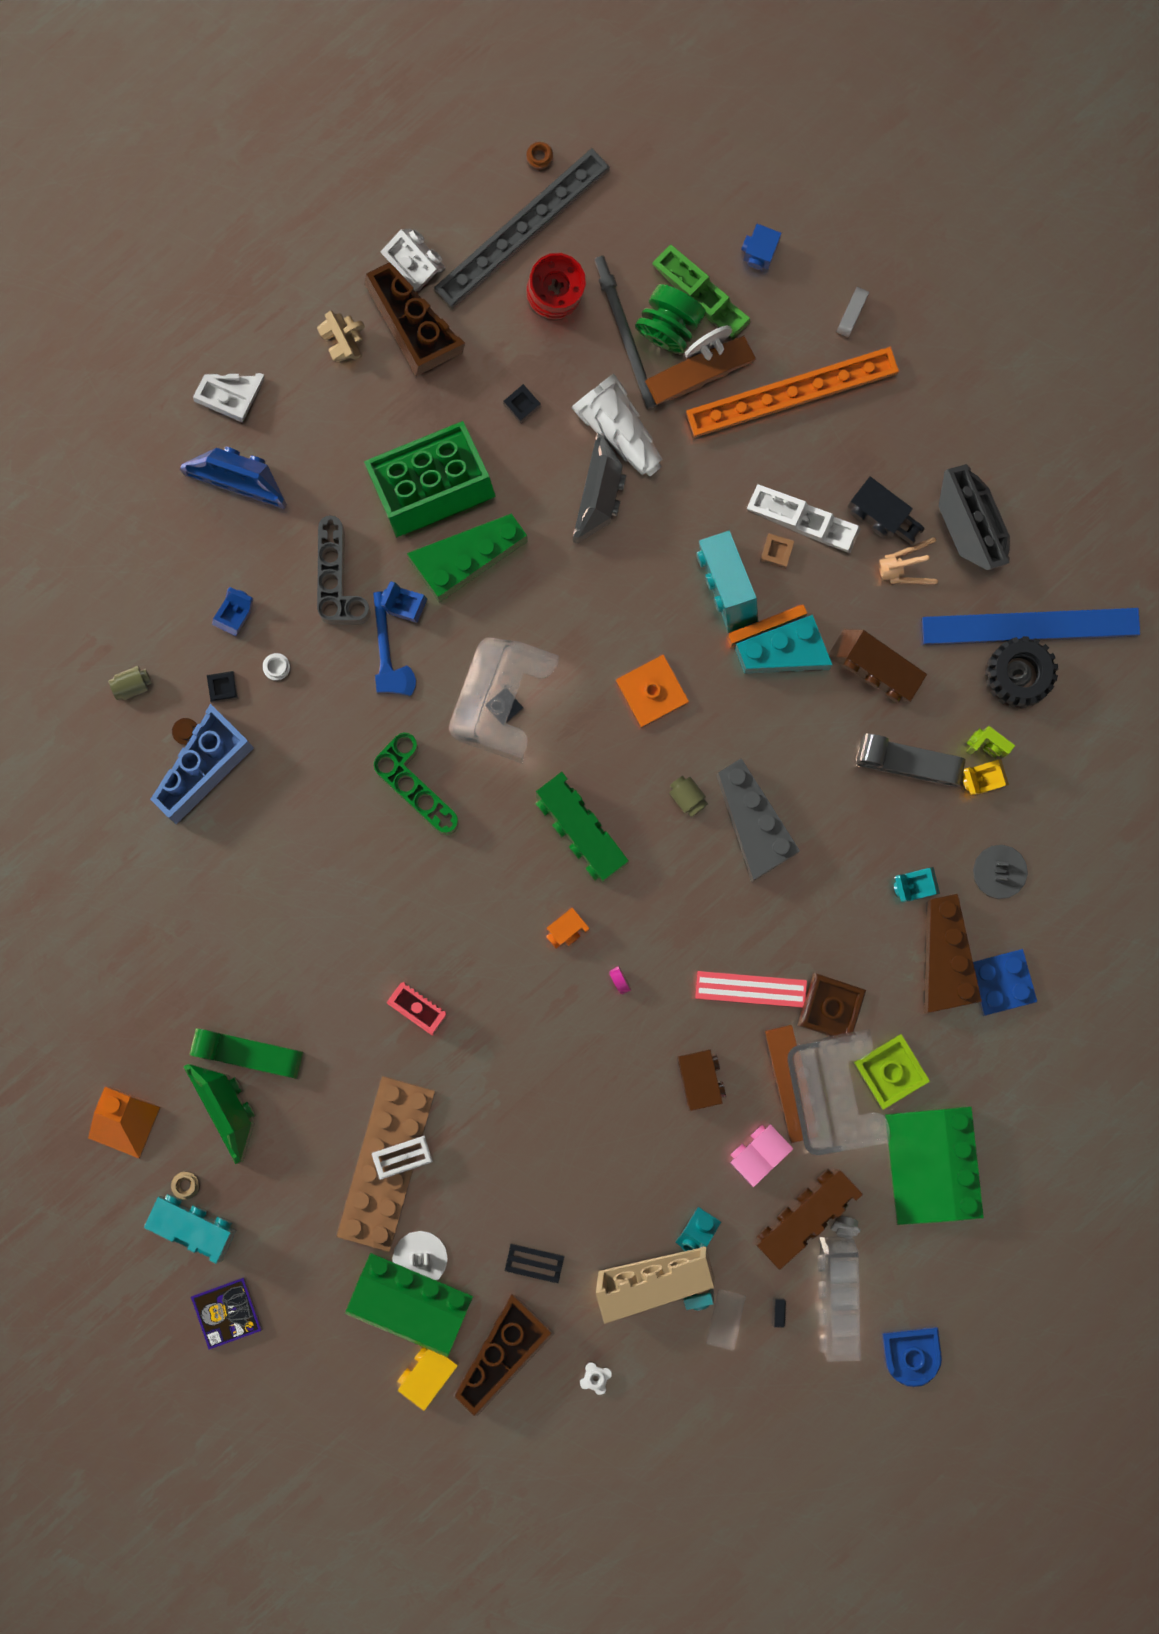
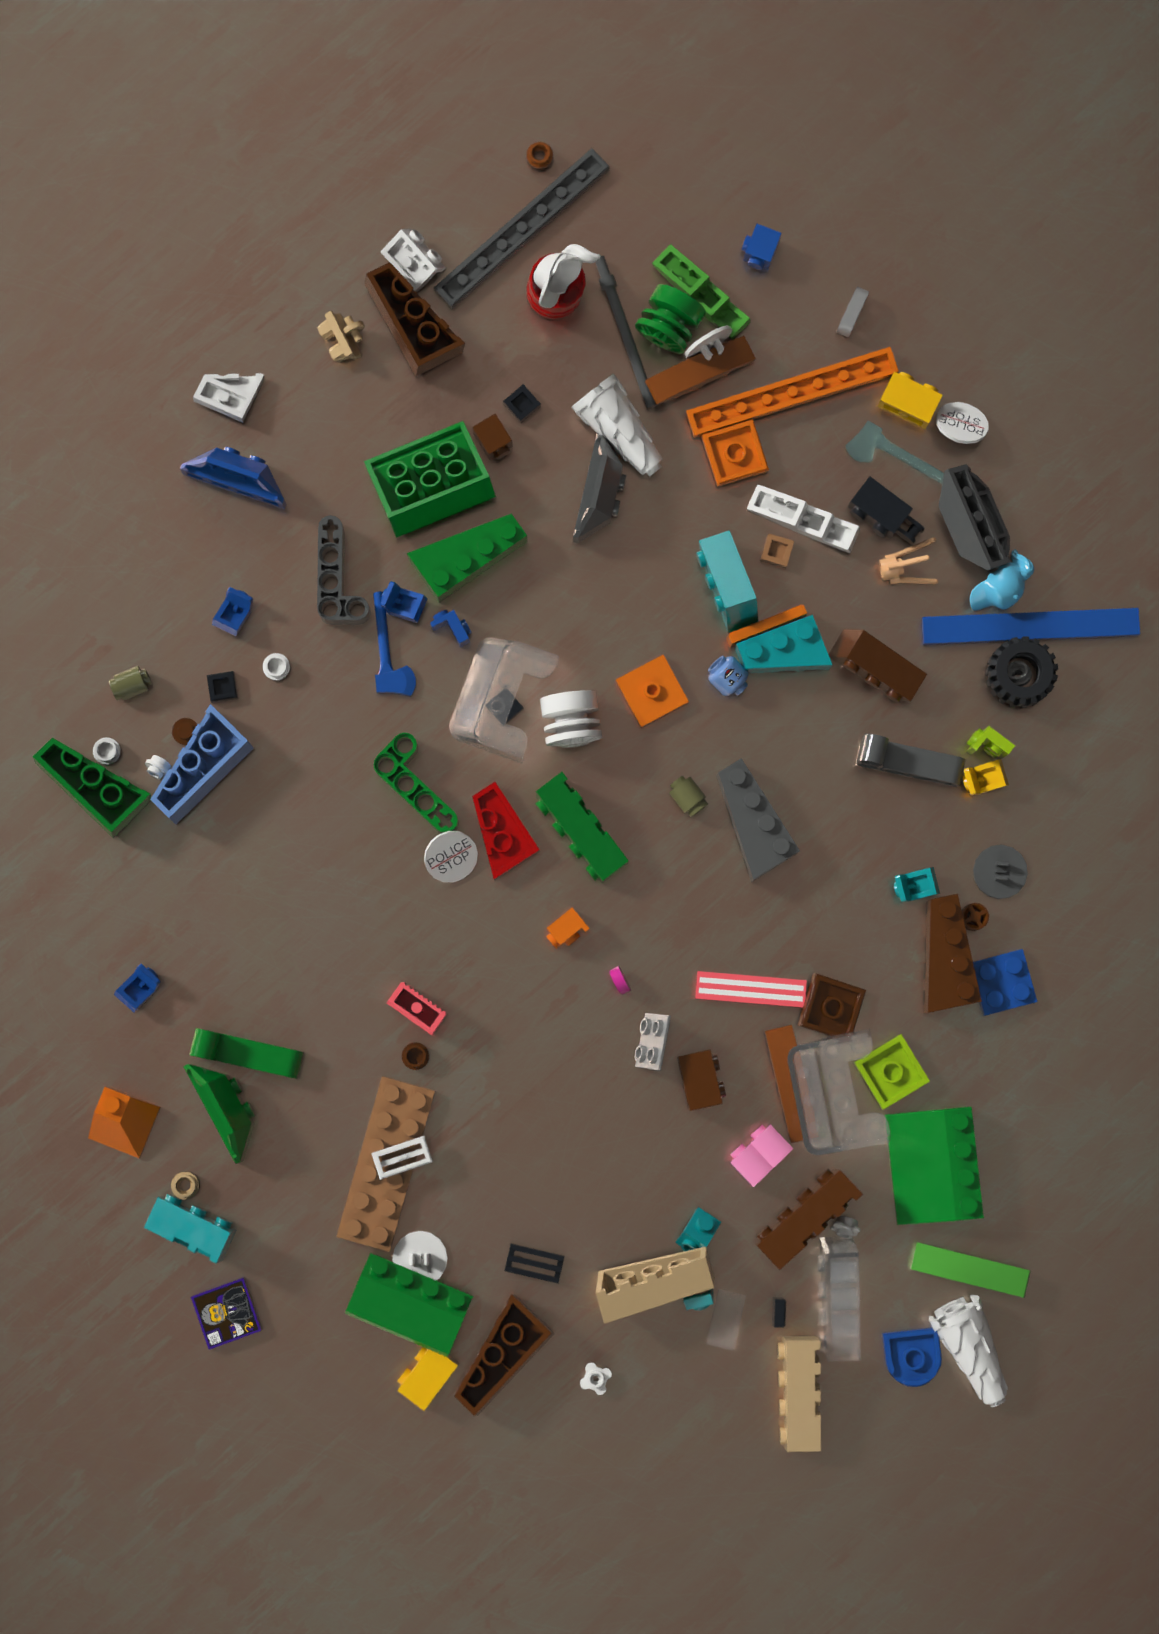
none -> green wedge [33,738,151,838]
none -> white plate [93,737,121,765]
none -> blue bracket [114,964,160,1013]
none -> white plate [145,755,172,780]
none -> reddish brown plate [402,1042,429,1070]
none -> white piece [424,831,478,882]
none -> blue bracket [430,610,472,648]
none -> reddish brown brick [472,413,513,460]
none -> red wing [472,782,540,880]
none -> white hair [534,244,601,308]
none -> white wheel [540,690,602,748]
none -> light grey hinge [635,1013,671,1071]
none -> orange plate [701,419,769,487]
none -> medium blue head [708,656,749,696]
none -> tan wedge [778,1335,821,1452]
none -> clear light blue piece [845,421,944,484]
none -> yellow brick [877,372,943,430]
none -> bright green slope [911,1242,1031,1298]
none -> white cone [929,1295,1008,1407]
none -> white piece [936,402,988,444]
none -> reddish brown wheel [962,903,989,931]
none -> medium azure hair [970,549,1035,611]

